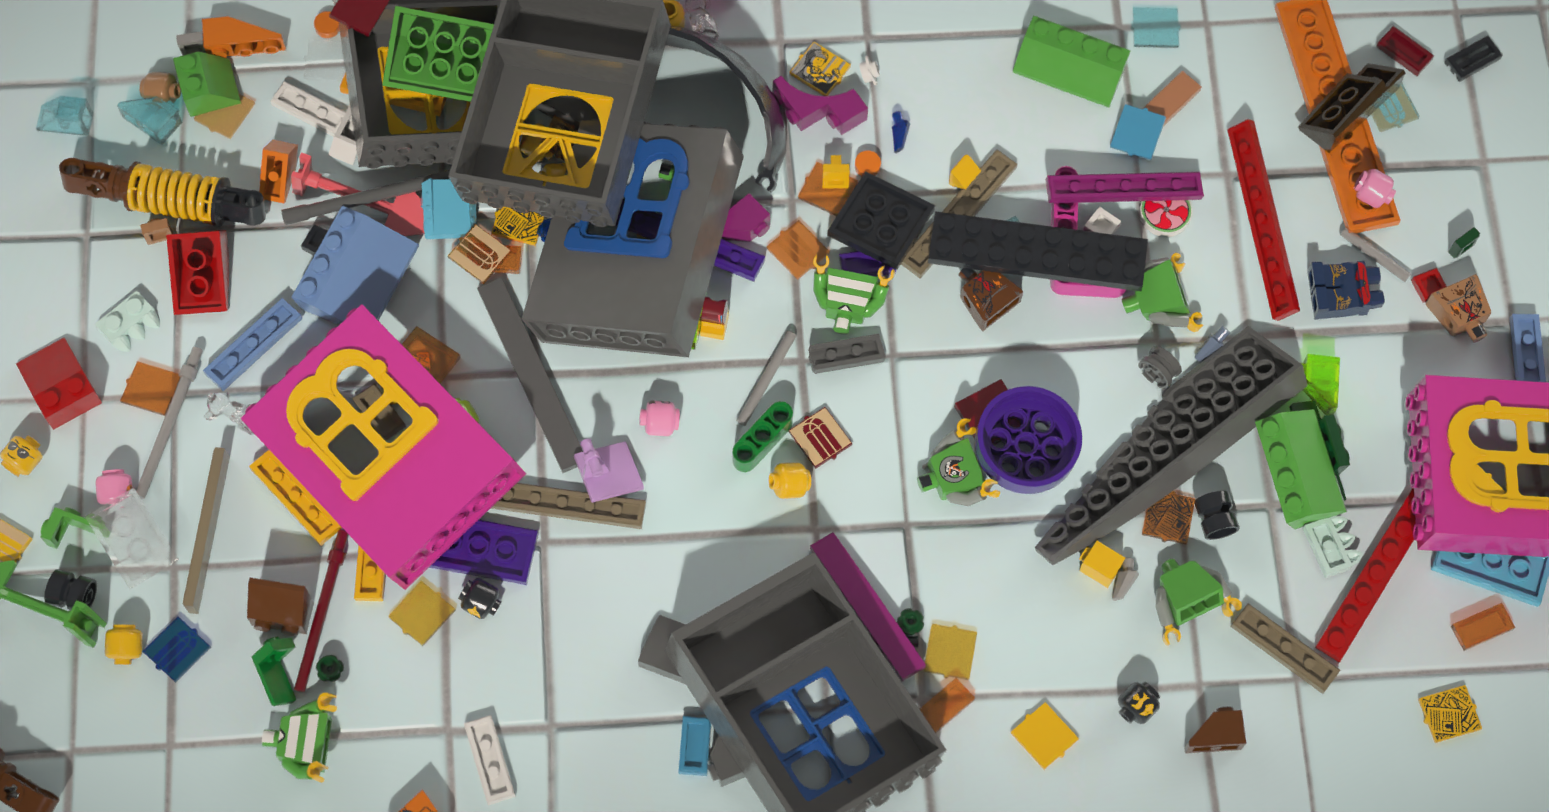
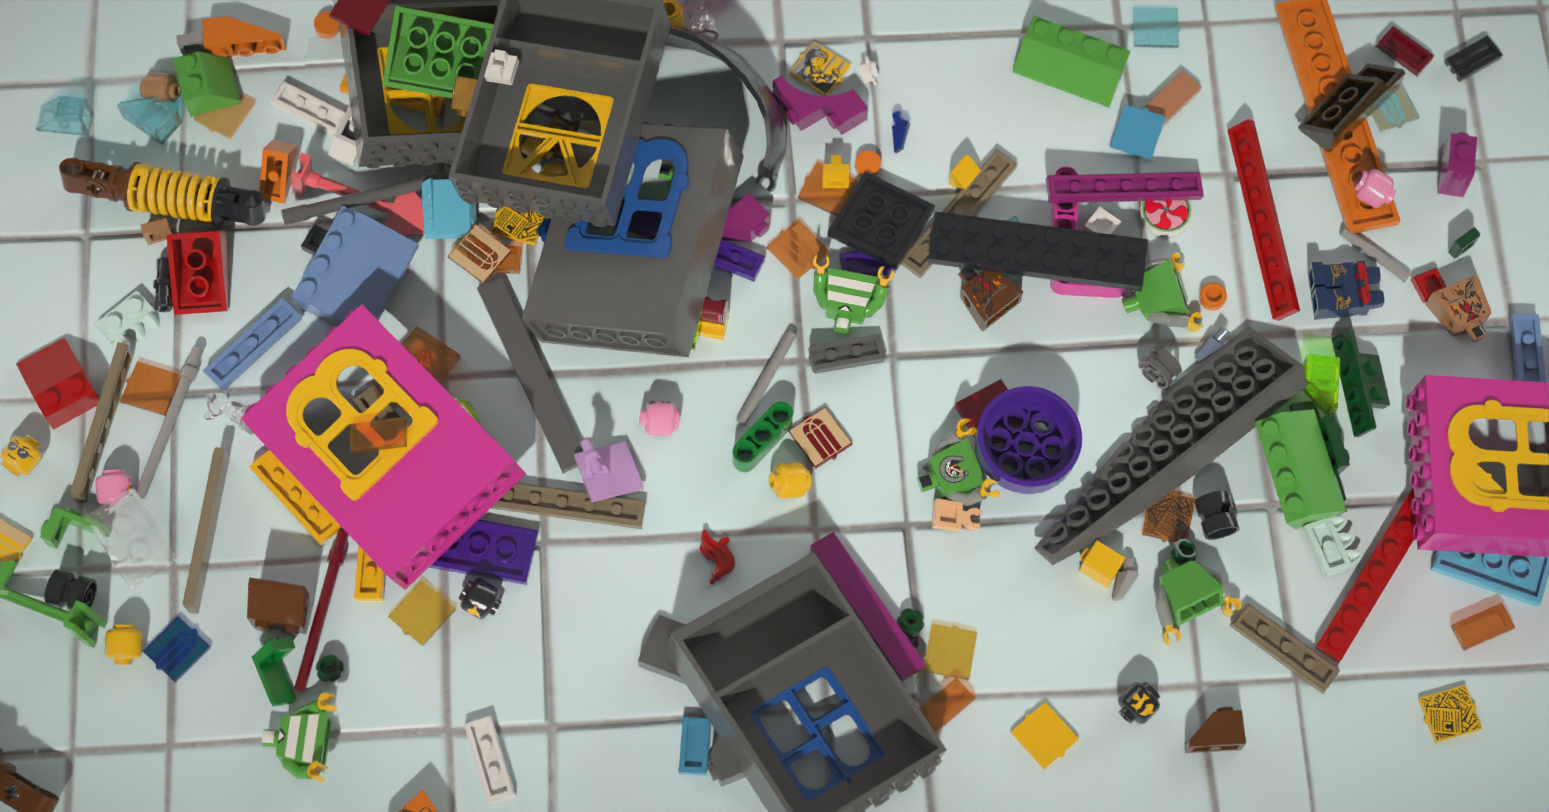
none -> dark tan tile [70,342,133,503]
none -> black pin [153,257,172,312]
none -> clear orange tile [350,417,407,453]
none -> pearl gold brick [451,76,477,116]
none -> white tile [484,50,519,85]
none -> red piece [700,530,735,584]
none -> light nougat plate [932,499,981,532]
none -> dark green plate [1170,539,1197,565]
none -> orange tile [1199,283,1227,311]
none -> dark green bracket [1332,329,1390,437]
none -> magenta torso [1437,132,1477,197]

